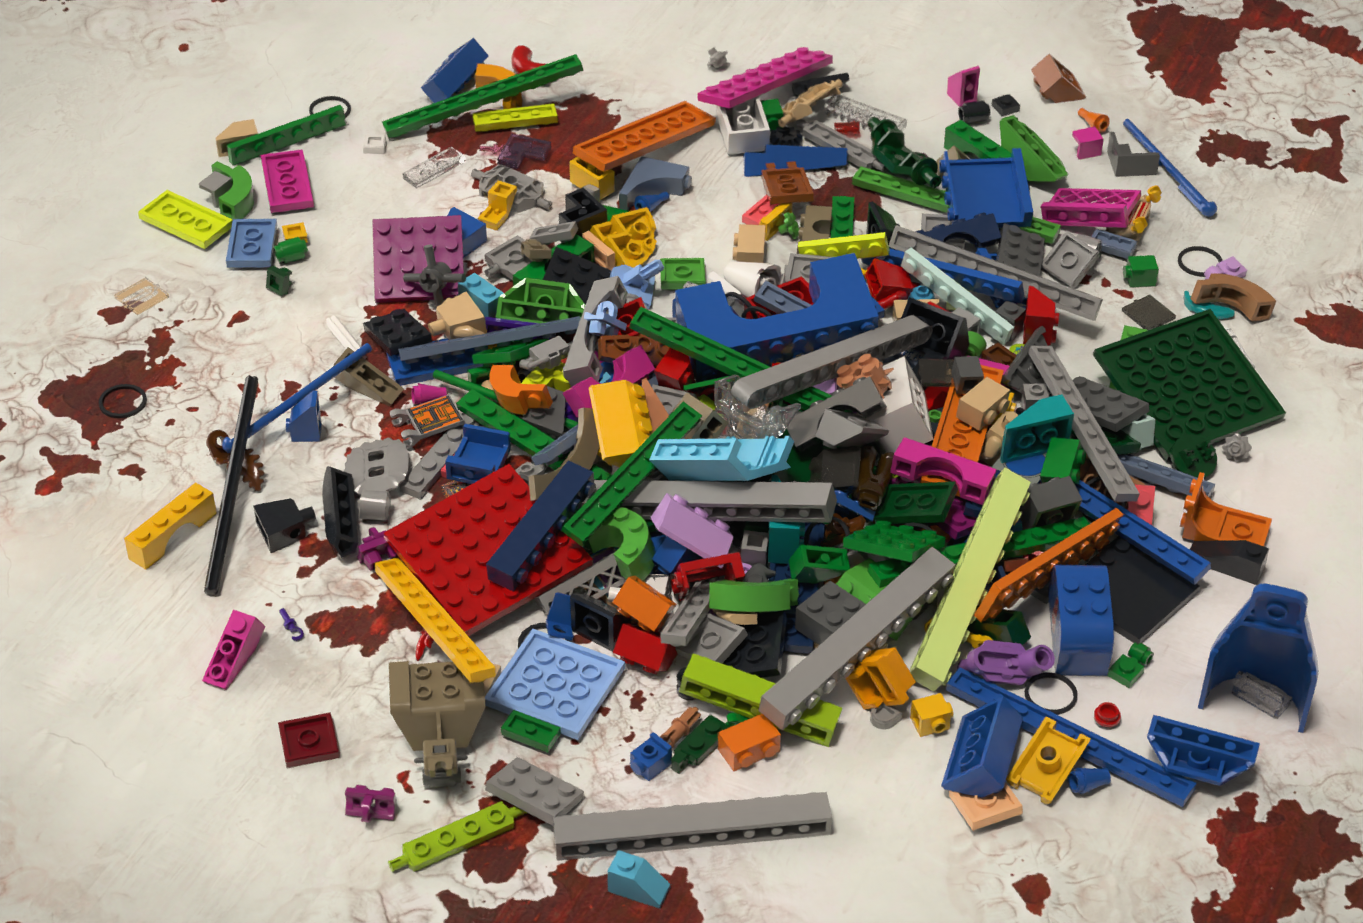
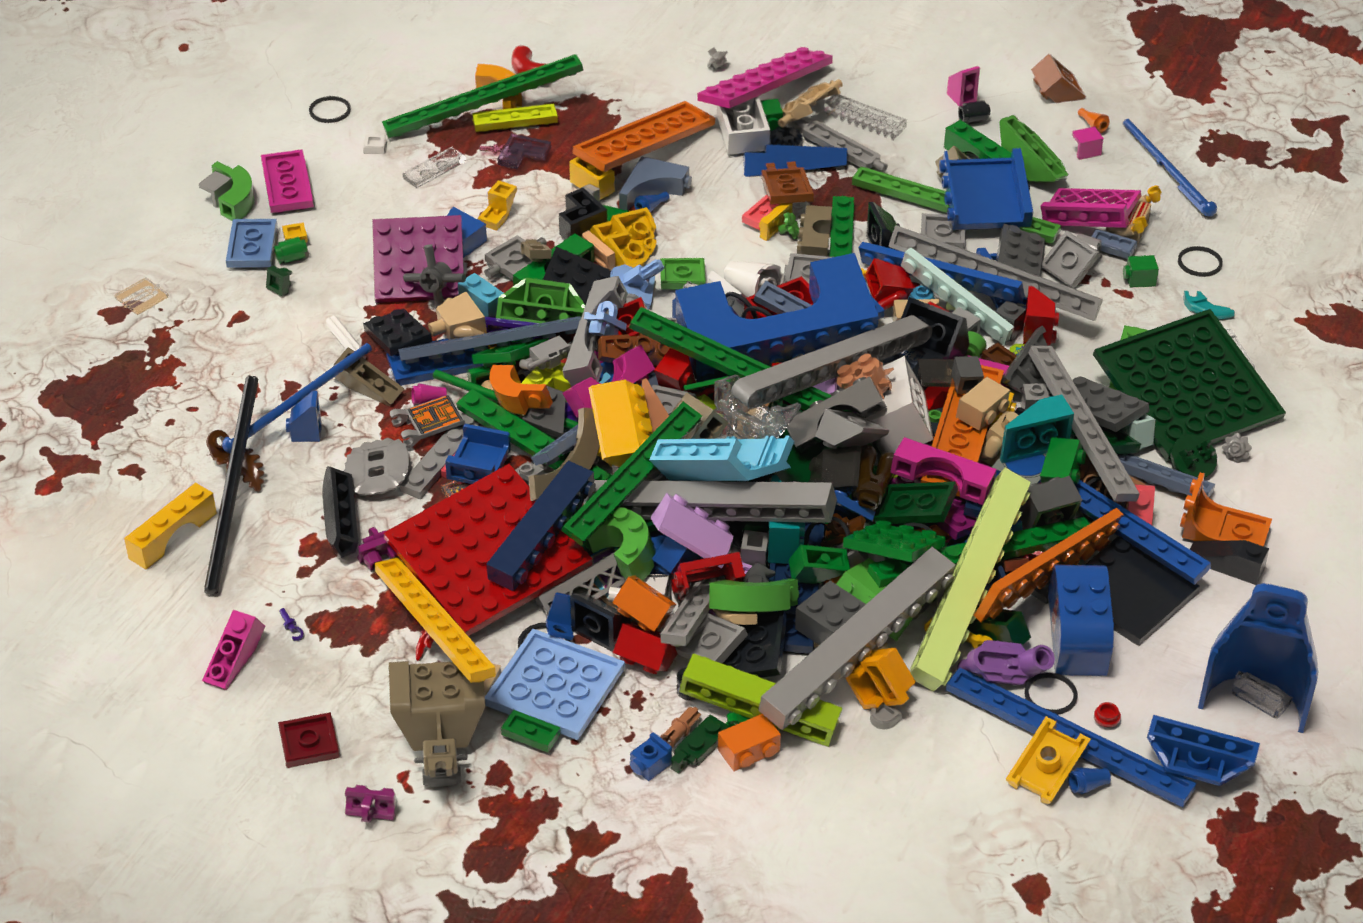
black piece [99,384,147,418] -> none
neon yellow plate [138,190,233,249] -> none
tan slope [215,119,258,157] -> none
green plate [227,105,346,166] -> none
black torso [253,498,316,553] -> none
light grey piece [359,490,391,520] -> none
lime plate [388,801,528,872] -> none
blue wedge [420,37,489,103] -> none
light grey plate [471,164,553,213] -> none
light grey plate [485,757,584,825] -> none
light grey plate [530,221,578,245] -> none
light grey brick [553,792,832,861] -> none
medium azure slope [607,850,670,909] -> none
tan brick [733,224,765,263] -> none
black hinge [791,73,850,96] -> none
neon yellow plate [798,232,890,259] -> none
clear red pin [834,120,860,136] -> none
dark green plate [867,117,942,188] -> none
yellow brick [910,693,953,737] -> none
dark blue arch [915,213,1001,249] -> none
blue slope [941,696,1023,798] -> none
light nougat plate [949,782,1023,830] -> none
black plate [991,94,1020,117] -> none
dark grey panel [1107,132,1160,177] -> none
green plate [1107,642,1154,688] -> none
clear smoke piece [1122,294,1176,330] -> none
medium nougat arch [1190,273,1276,321] -> none
lavender plate [1204,256,1247,279] -> none

